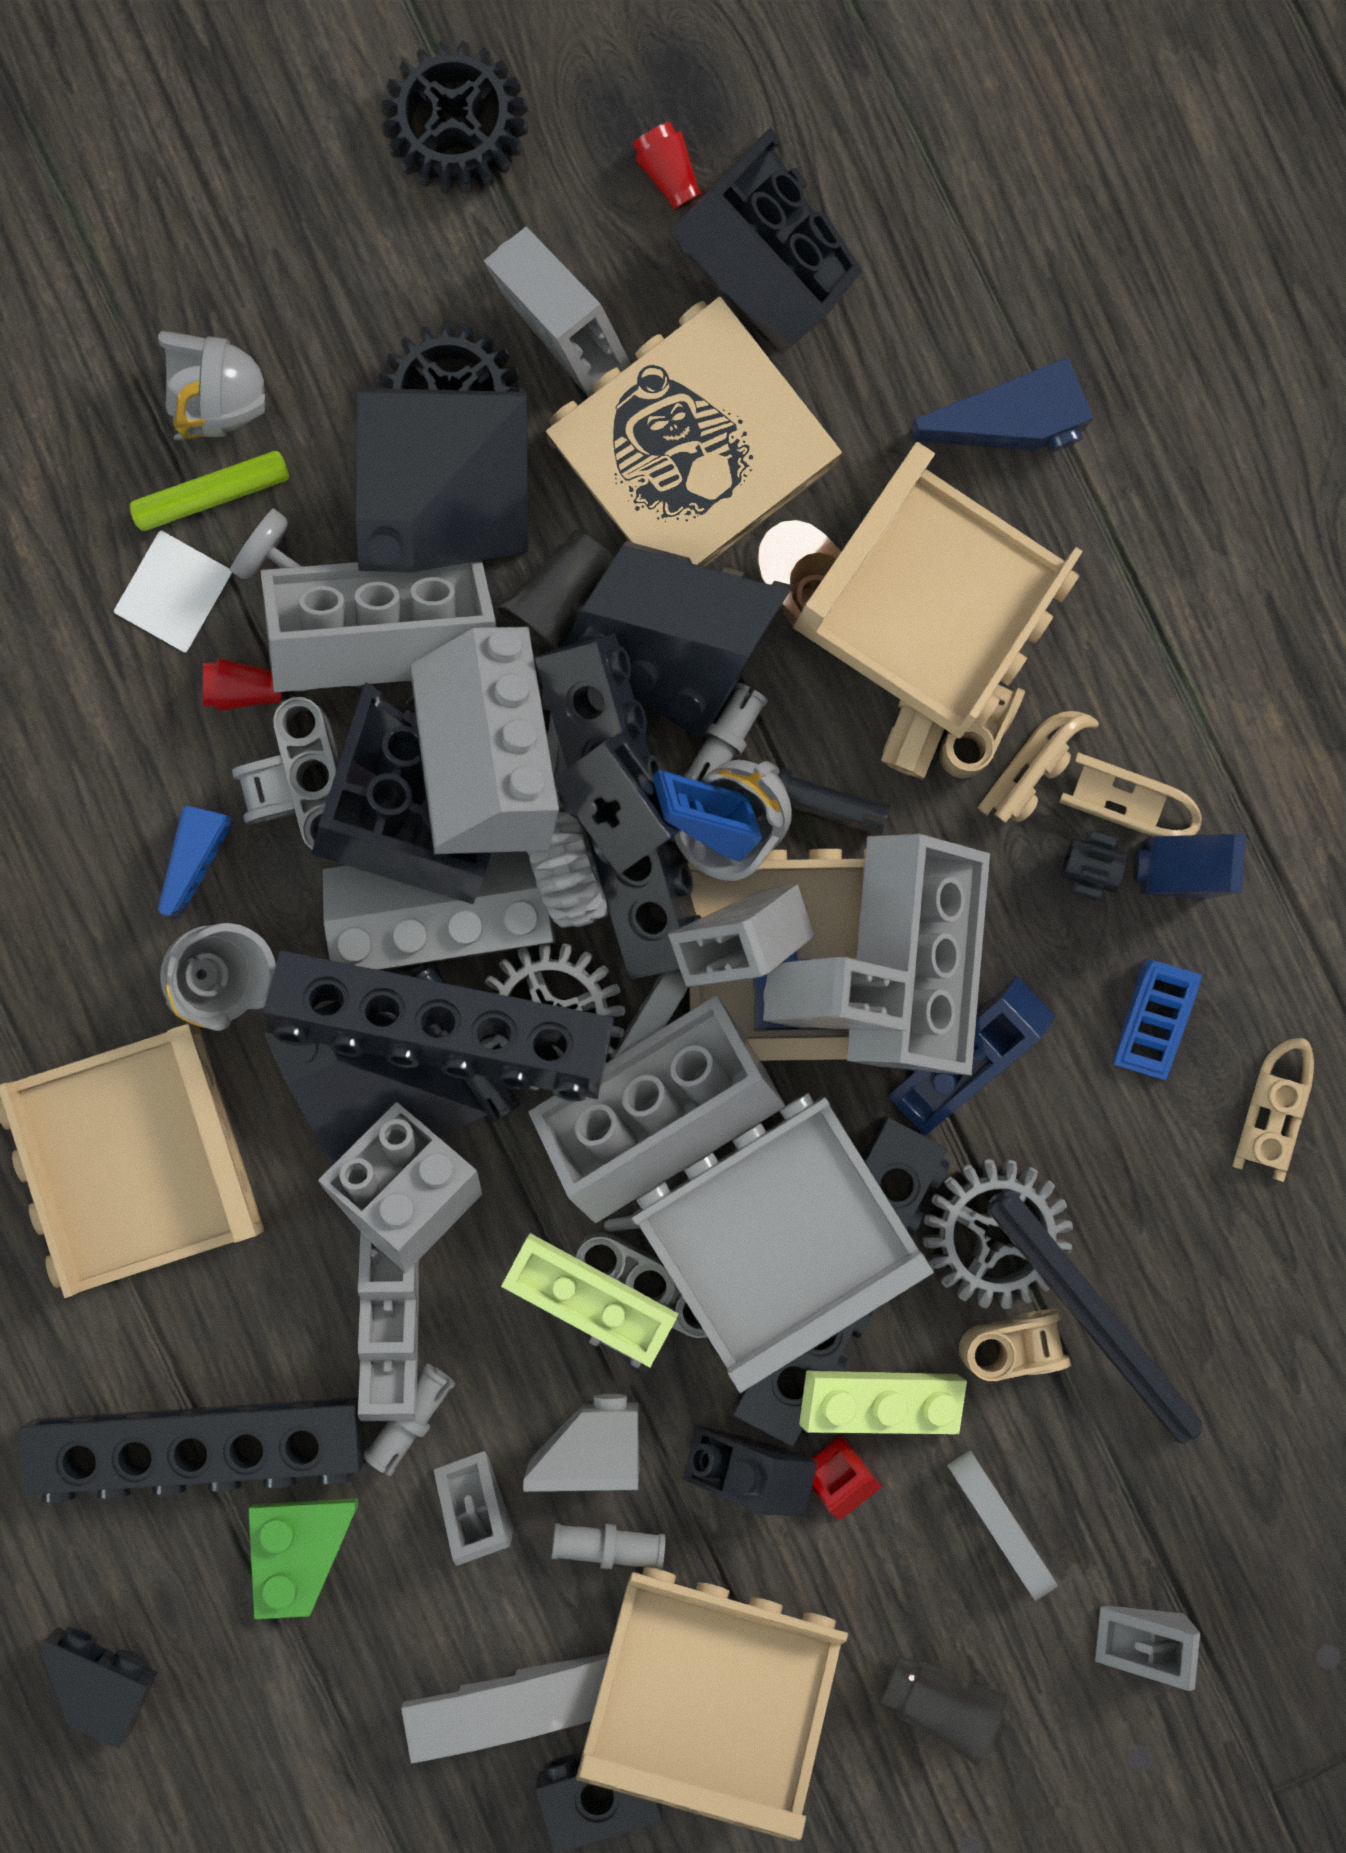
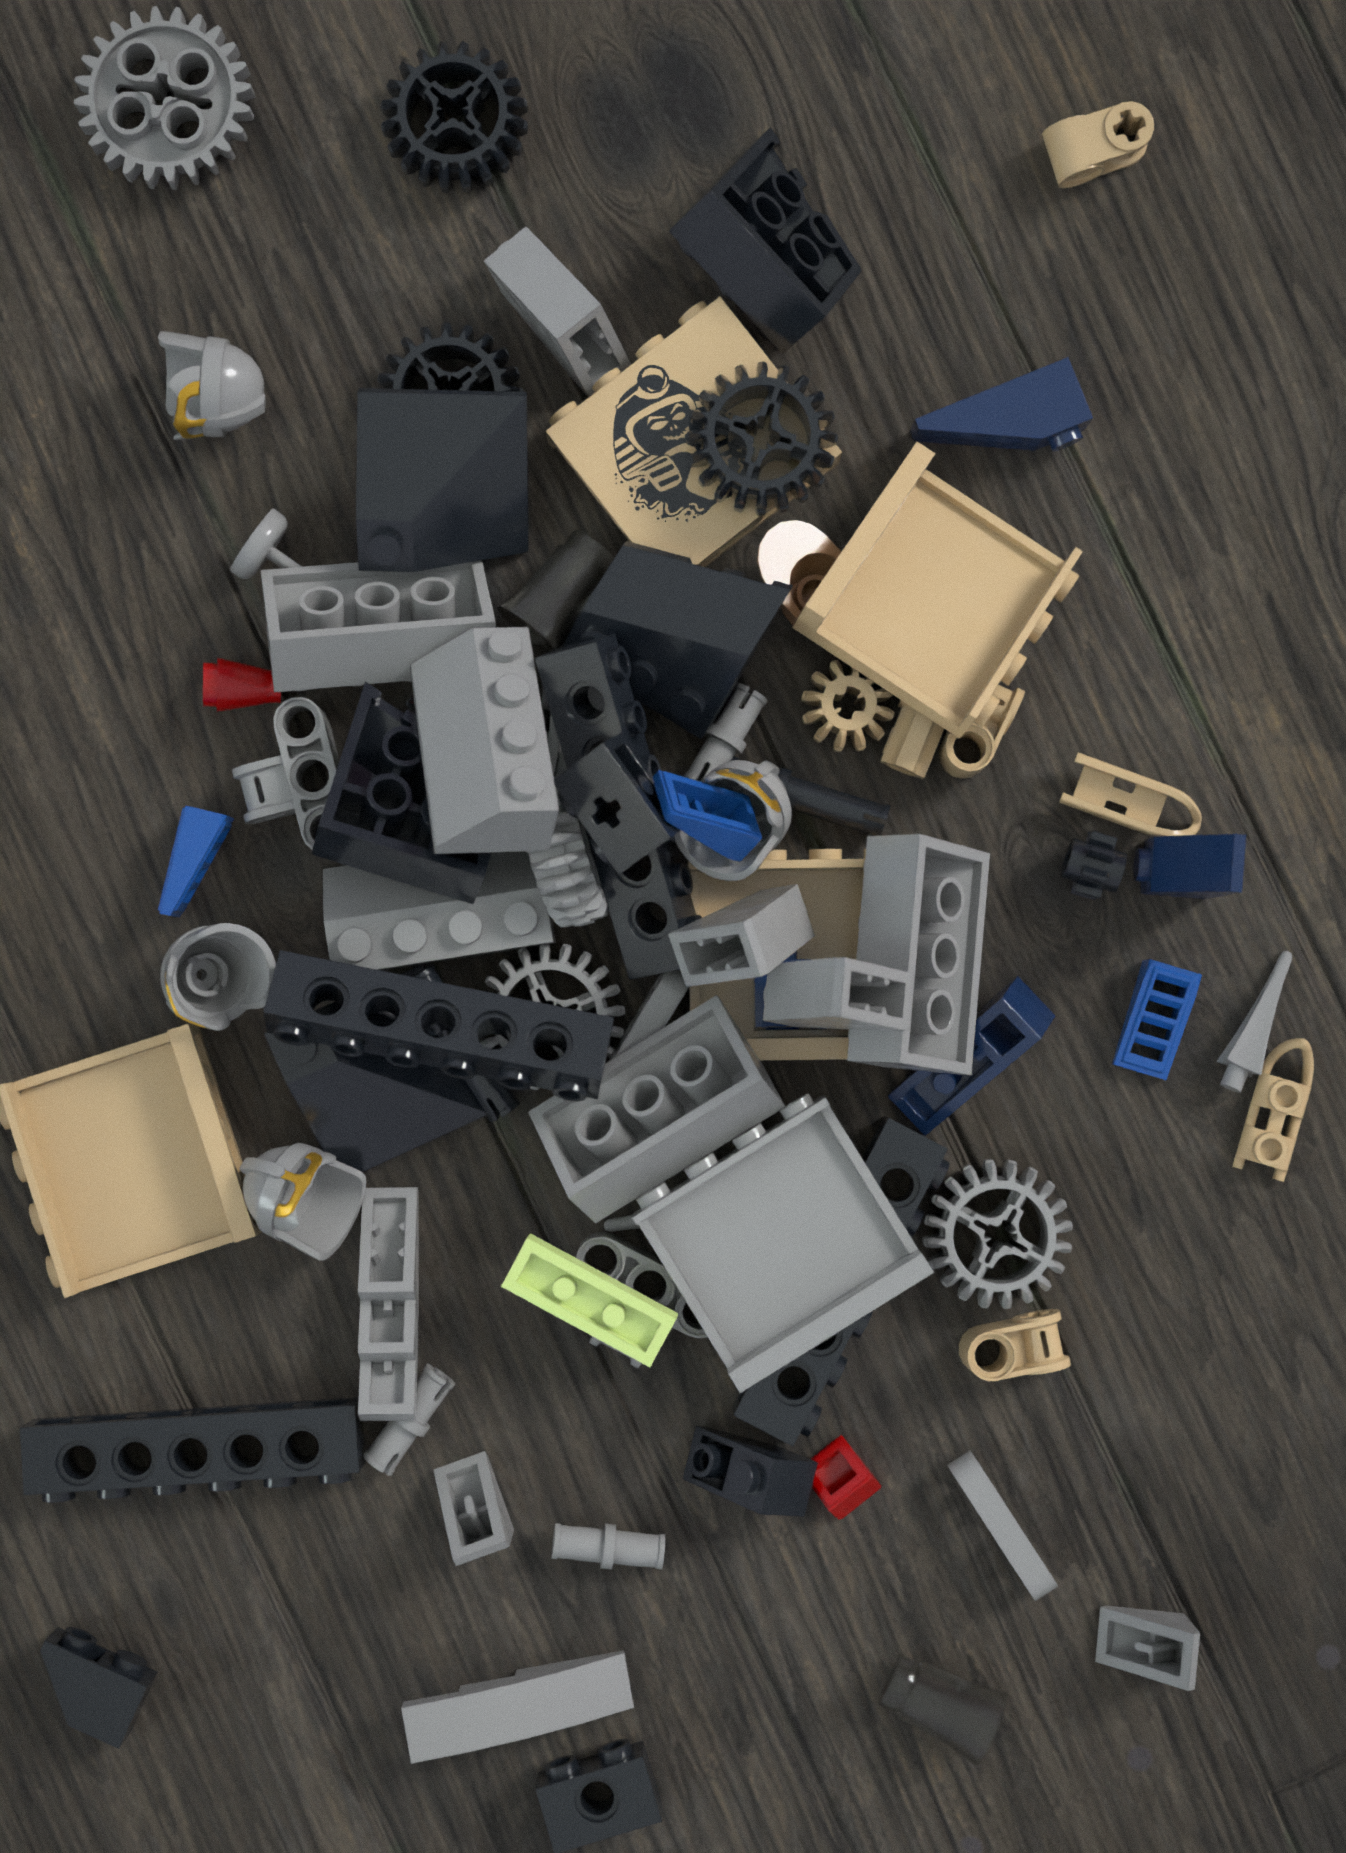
white sticker [114,531,232,652] -> none
lime axle [130,451,289,531] -> none
bright green wing [249,1498,358,1619] -> none
light grey slope [318,1102,482,1273] -> none
light grey slope [523,1394,639,1492] -> none
tan panel [576,1567,848,1841] -> none
red cone [632,122,702,210] -> none
yellowish green plate [799,1371,967,1434] -> none
tan piece [977,711,1099,823] -> none
black axle [987,1189,1202,1444] -> none
none -> light grey gear [74,6,255,190]
none -> light grey helmet [239,1143,366,1260]
none -> black gear [686,361,838,516]
none -> tan gear [801,660,894,753]
none -> tan piece [1042,101,1154,188]
none -> light grey piece [1217,951,1292,1093]

